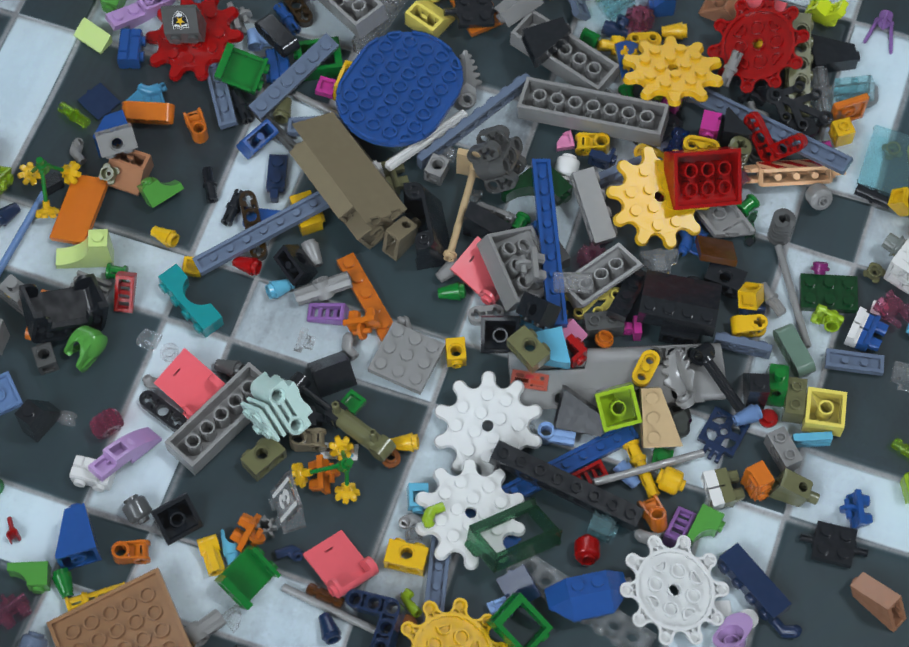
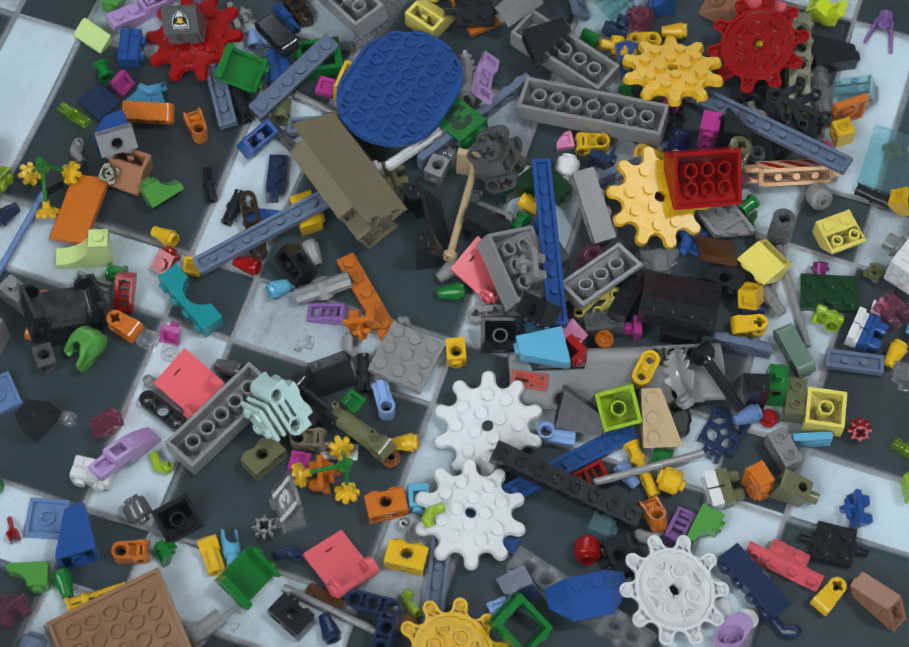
orange hips [230,513,266,552] -> none
dark tan torso [382,216,422,261] -> none
clear green piece [464,497,563,573] -> none
olive brick [506,325,551,374] -> none
clear plate [553,272,593,293] -> none
yellow plate [682,135,720,150] -> none
light grey pin [721,49,743,88] -> none
red beam [743,111,808,163] -> none
none -> medium blue tile [24,497,71,540]
none -> green bush [93,59,115,83]
none -> orange piece [107,310,145,343]
none -> dark pink tile [109,70,135,96]
none -> lime arm [149,451,174,475]
none -> bracket [150,246,182,274]
none -> green tile [152,539,178,568]
none -> dark pink tile [160,321,181,347]
none -> black brick [267,592,315,642]
none -> dark pink tile [288,450,312,472]
none -> black pin [356,353,371,393]
none -> orange brick [364,487,409,524]
none -> light blue piece [372,380,396,421]
none -> green panel [439,97,488,149]
none -> lavender slope [472,51,500,105]
none -> yellow cone [517,192,536,216]
none -> black brick [600,532,635,578]
none -> light yellow slope [737,239,793,285]
none -> coral bracket [746,538,825,592]
none -> yellow piece [809,577,847,617]
none -> light yellow slope [812,210,866,254]
none -> red gear [847,416,873,442]
none -> yellow cone [884,339,908,369]

